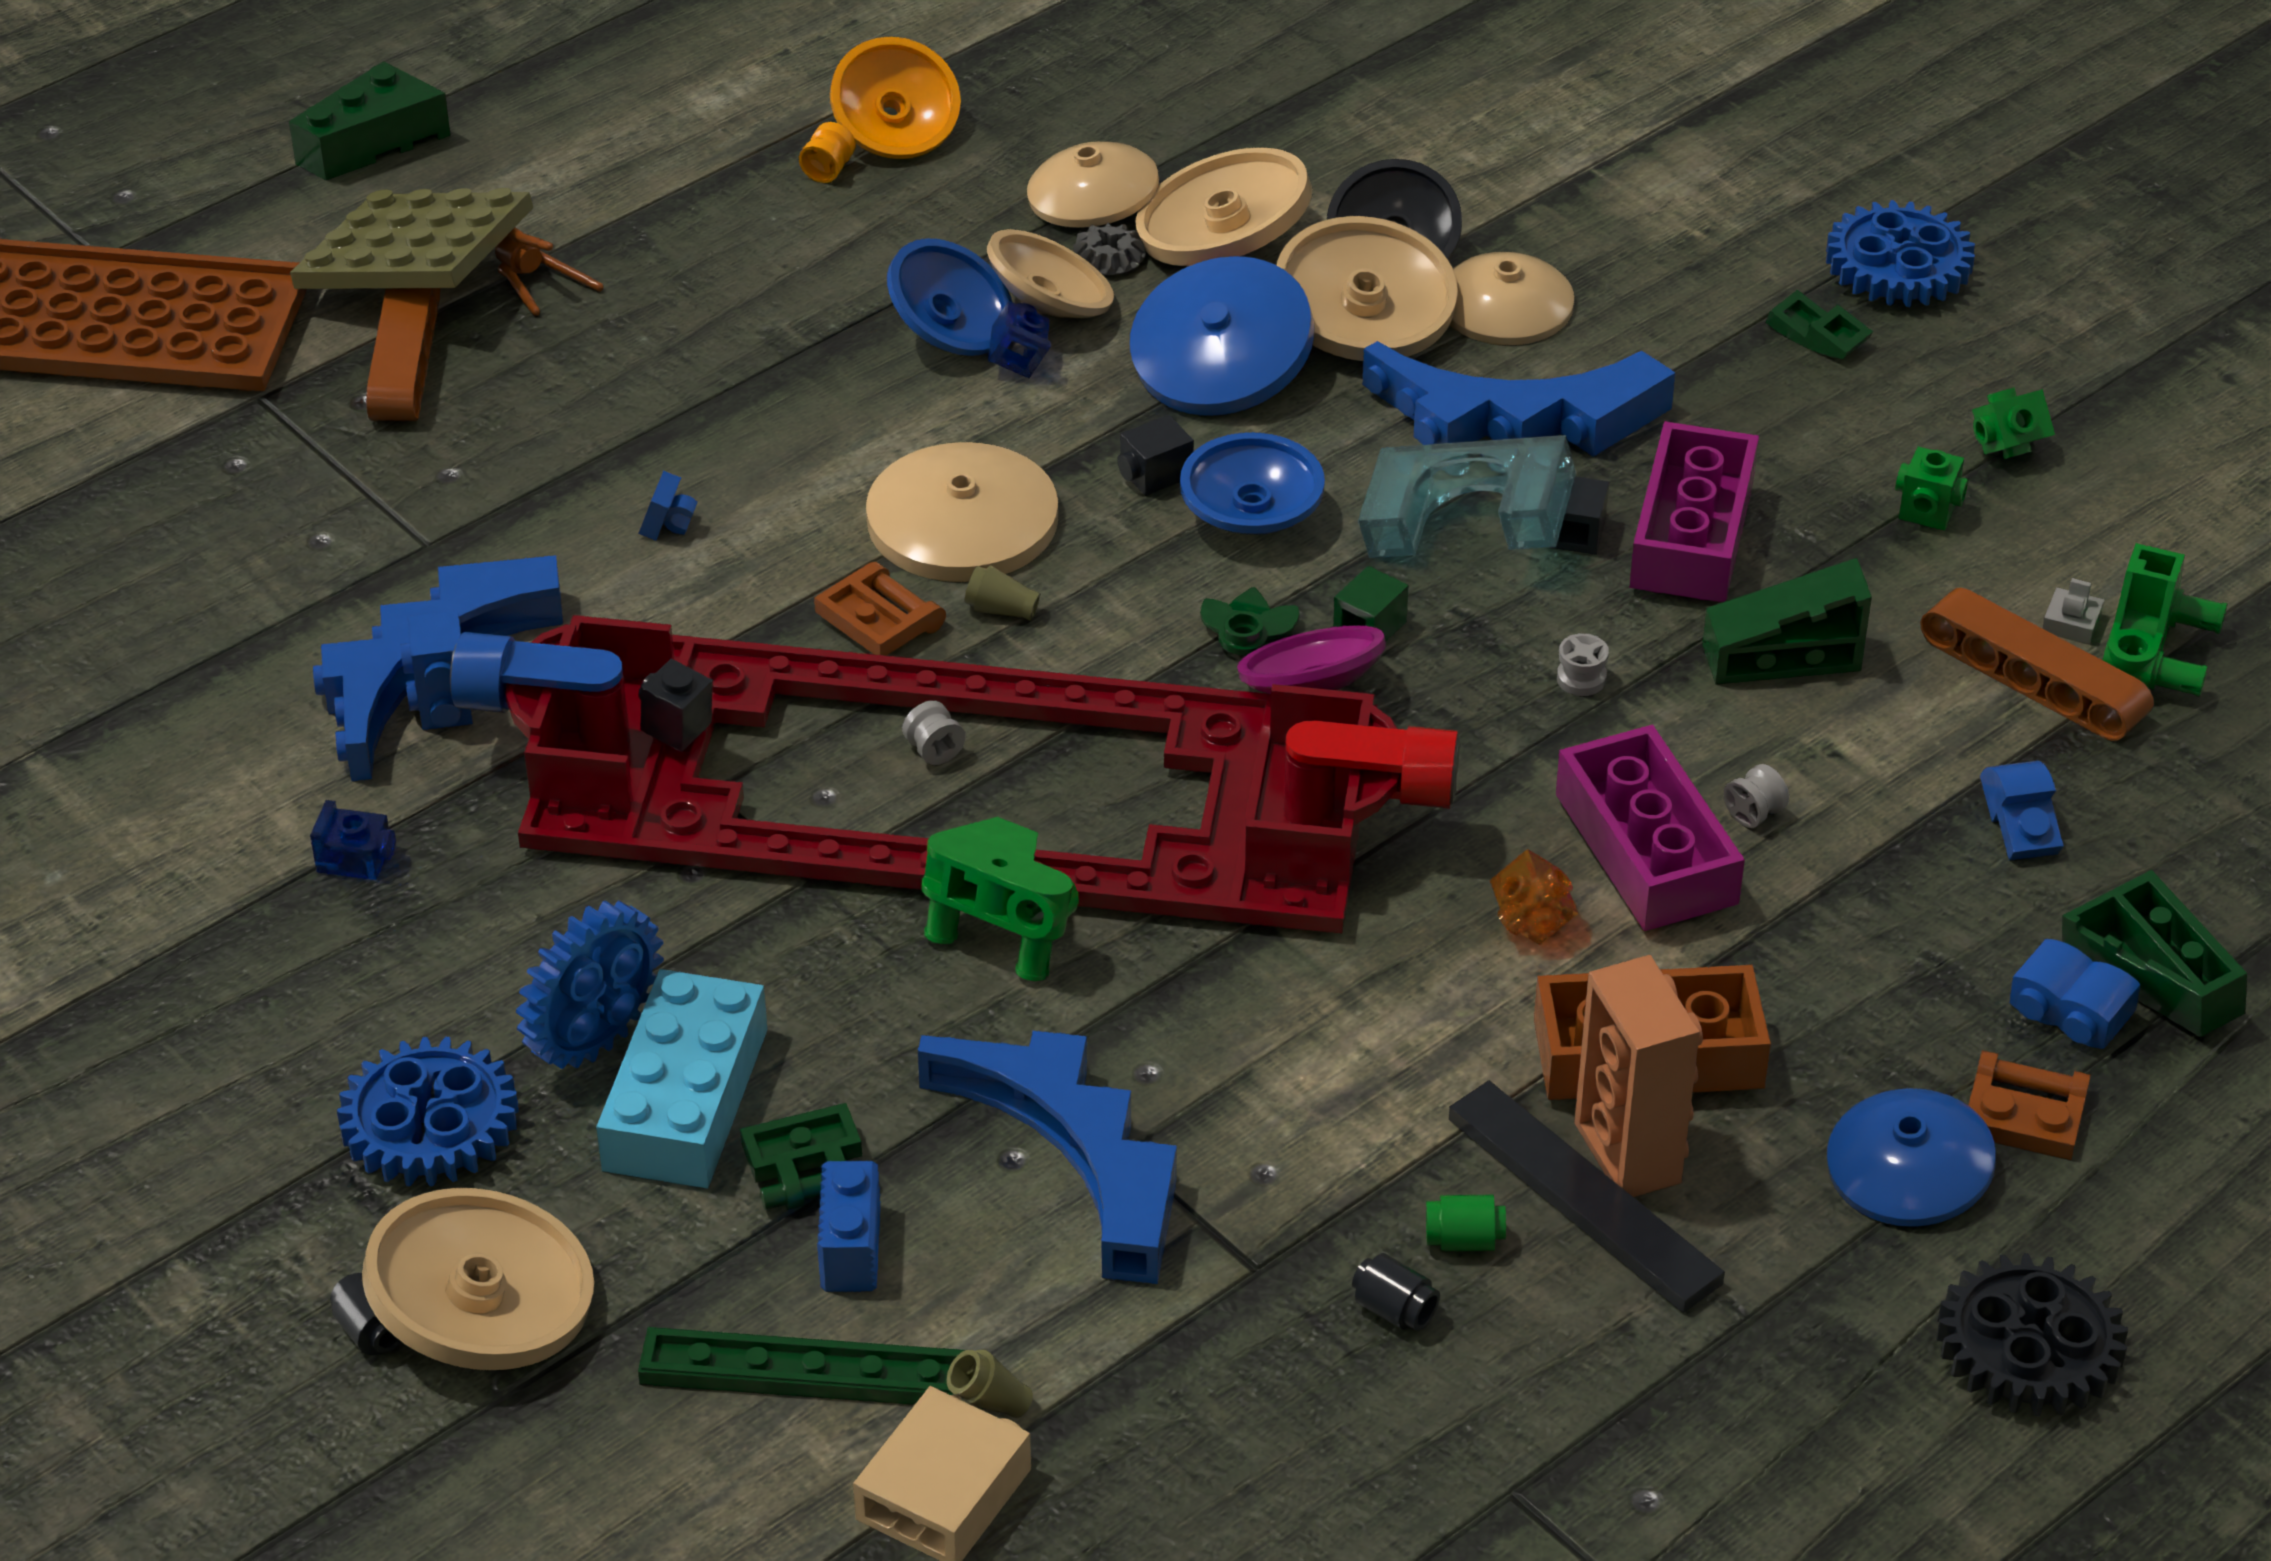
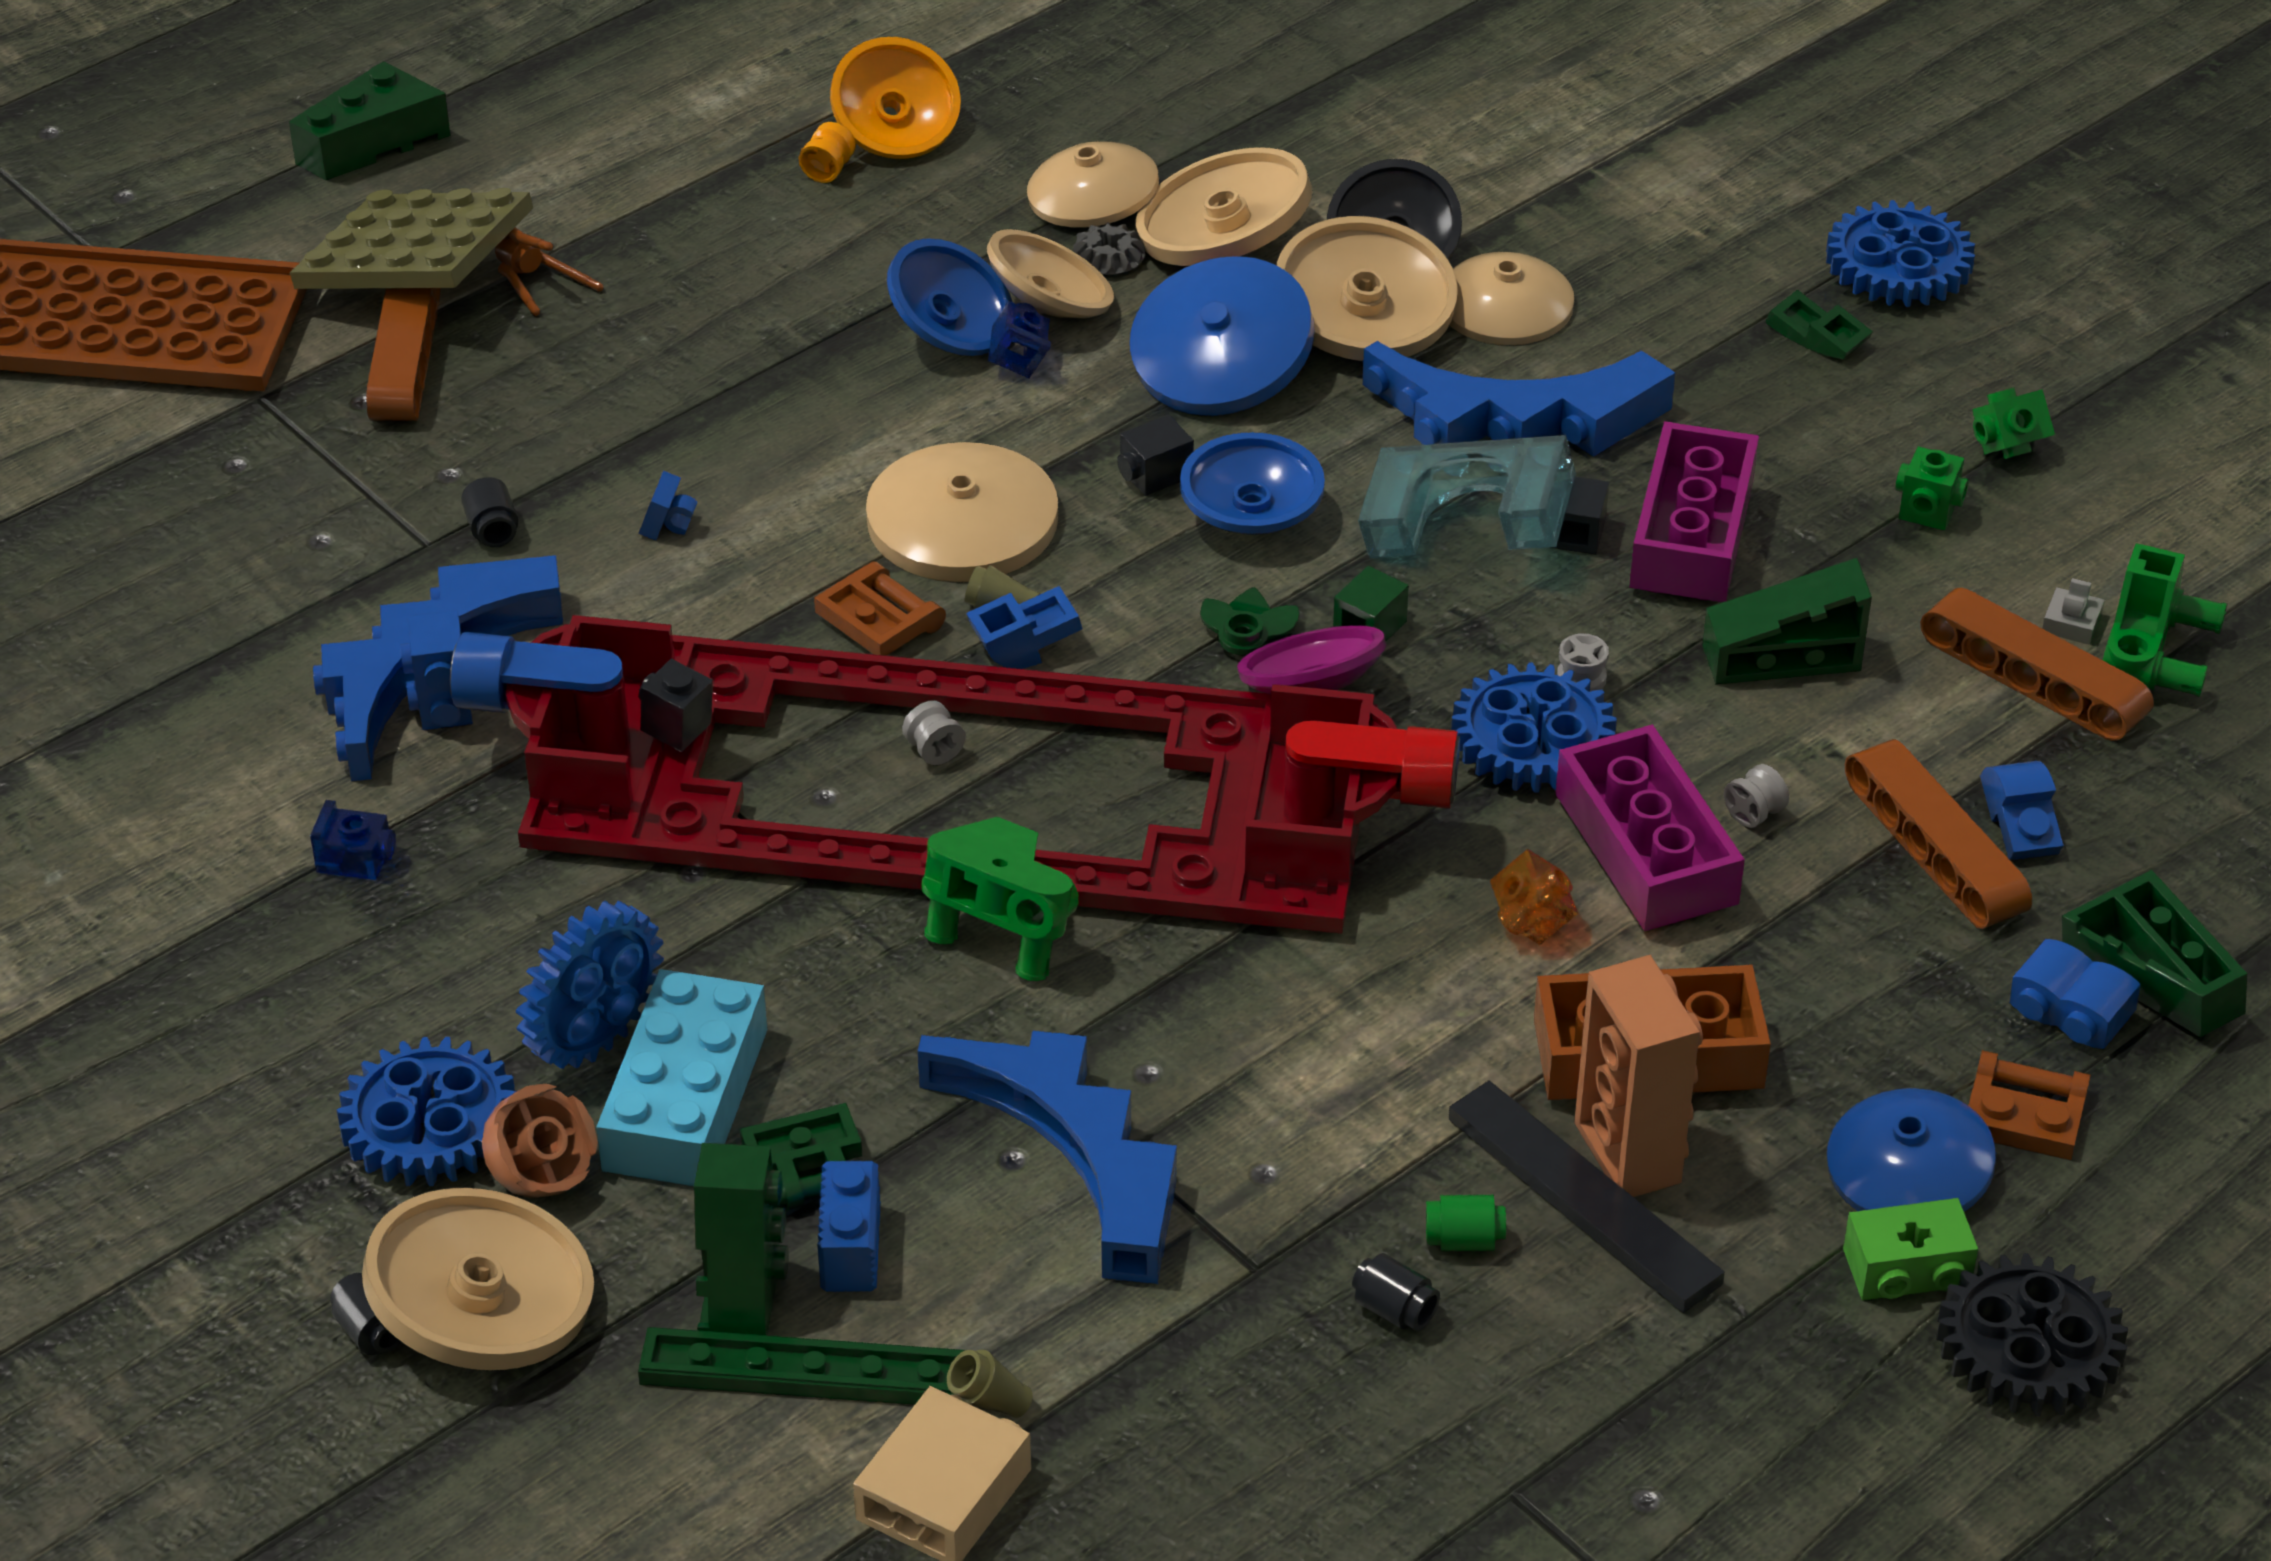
none -> black brick [461,477,518,547]
none -> nougat cylinder [482,1084,598,1199]
none -> dark green wedge [694,1143,789,1336]
none -> blue brick [966,586,1083,669]
none -> blue gear [1451,662,1617,792]
none -> bright green brick [1843,1198,1978,1301]
none -> dark orange beam [1845,739,2032,929]

